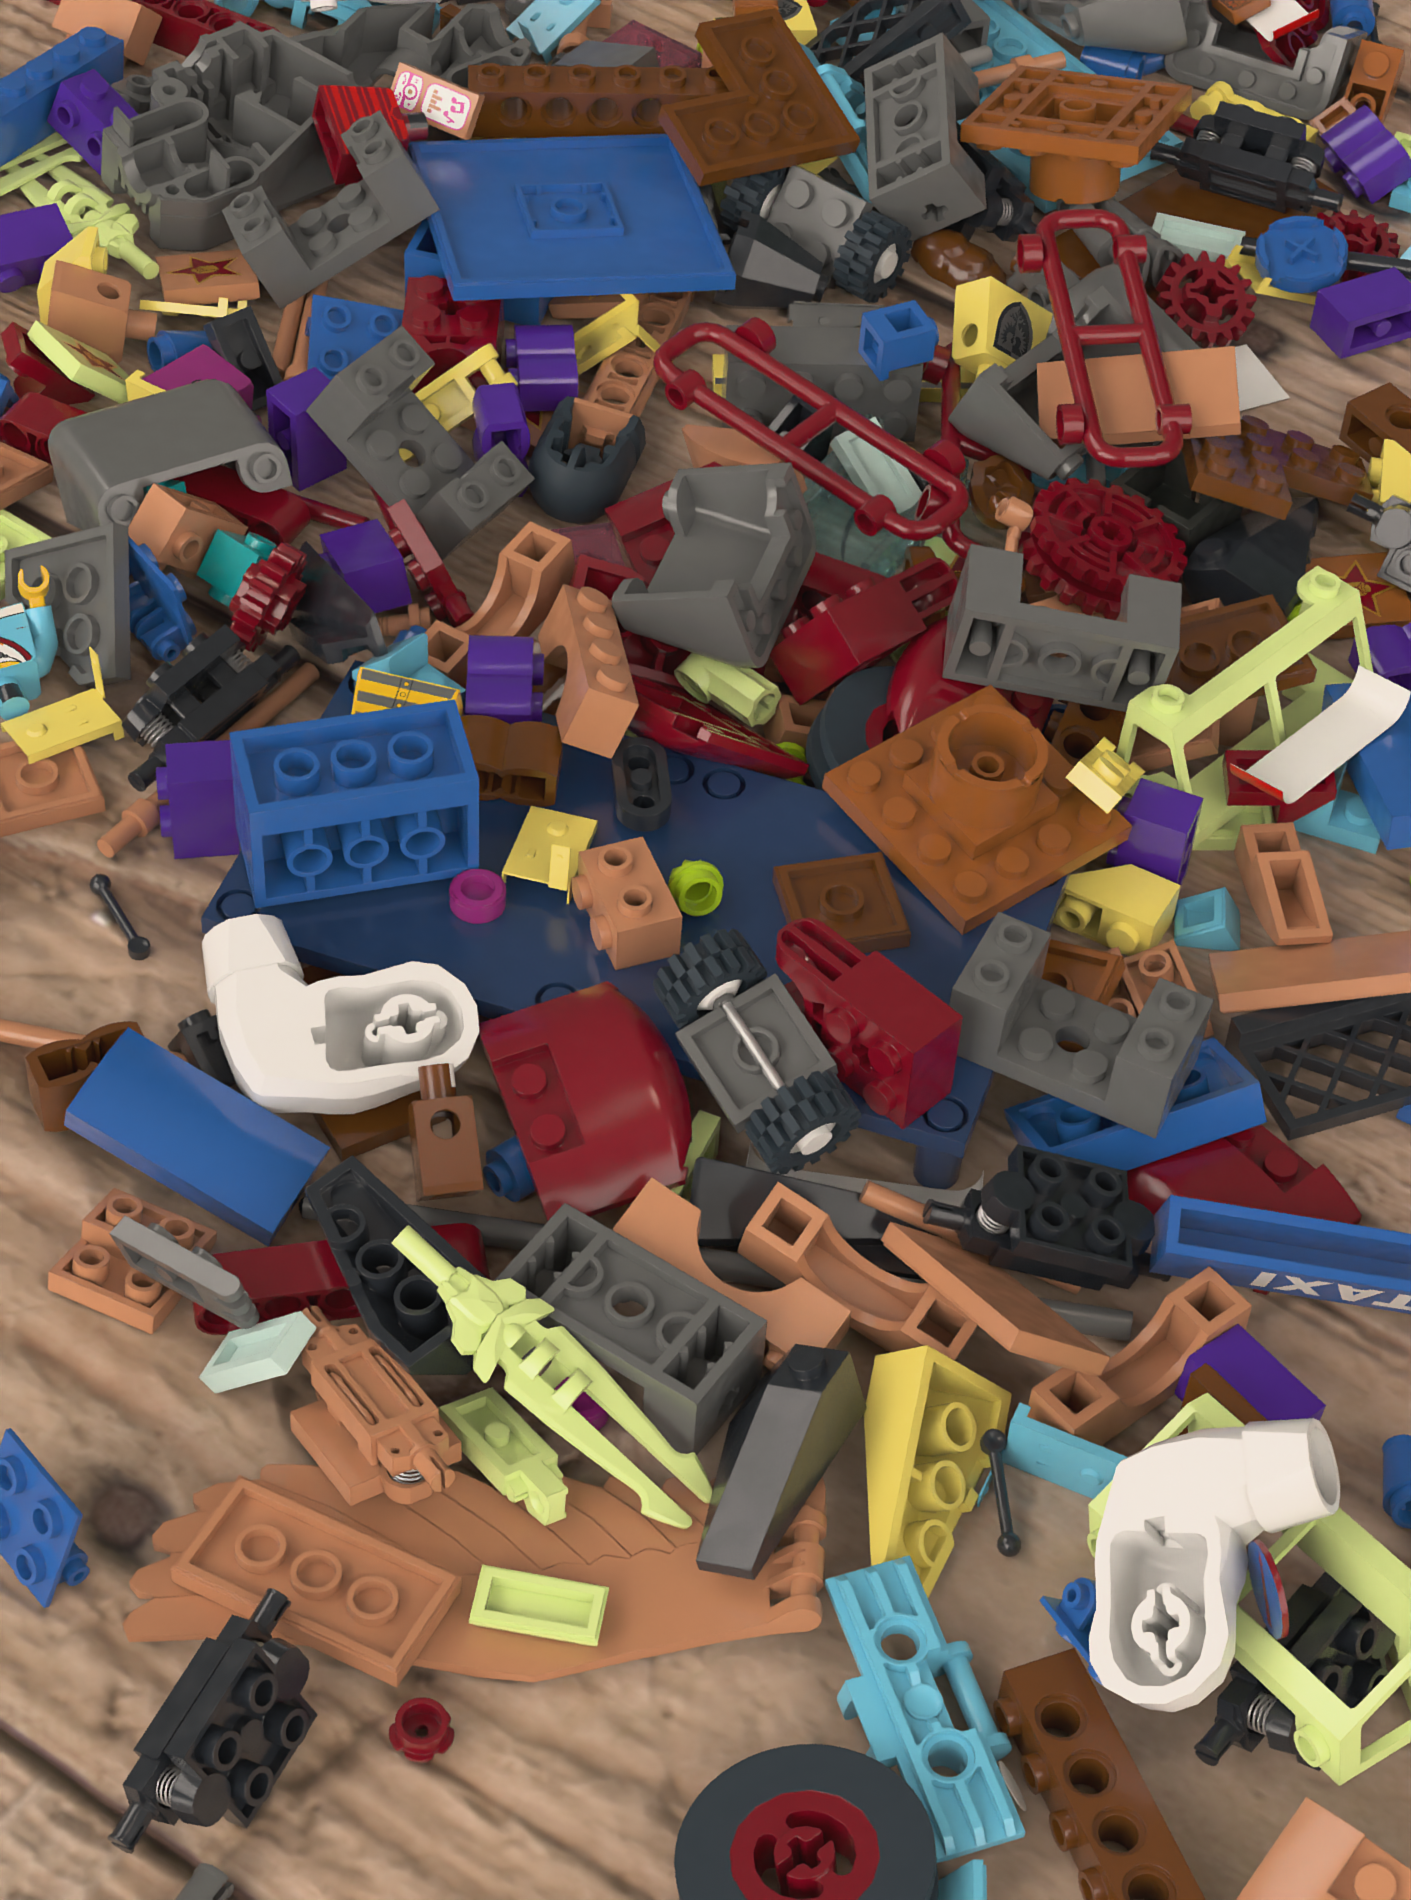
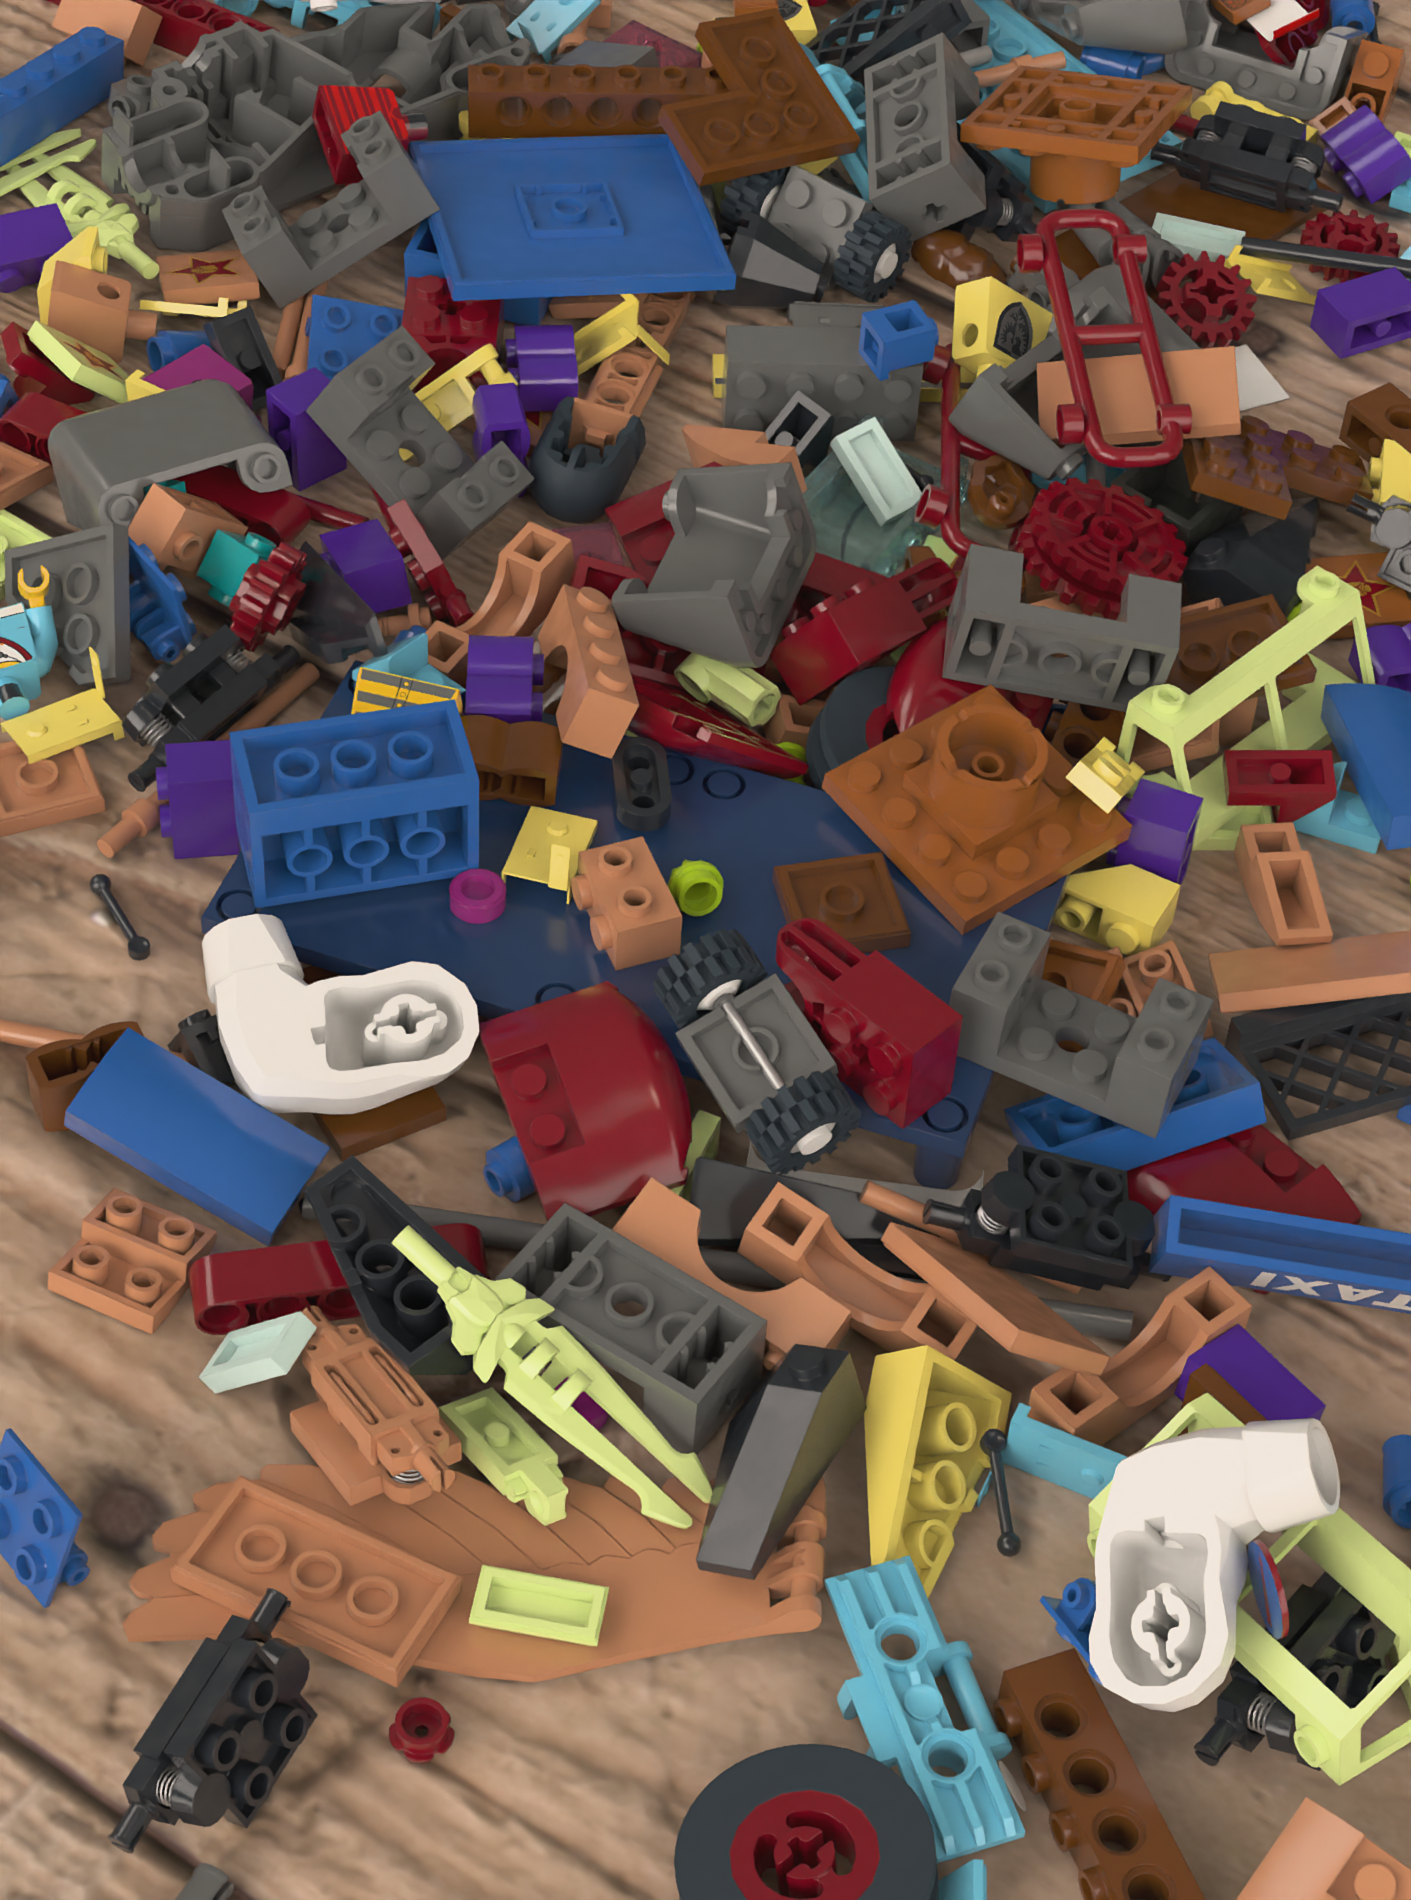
dark purple brick [47,69,139,176] -> none
dark grey hinge [109,1215,260,1329] -> none
tile [390,62,485,140] -> none
reddish brown torso [408,1063,484,1202] -> none
dark red bar [653,317,969,541] -> none
nougat hand [995,496,1033,552] -> none
medium azure slope [1174,887,1240,951] -> none
white sticker [1230,665,1411,804] -> none
blue tile [1255,216,1348,293] -> none

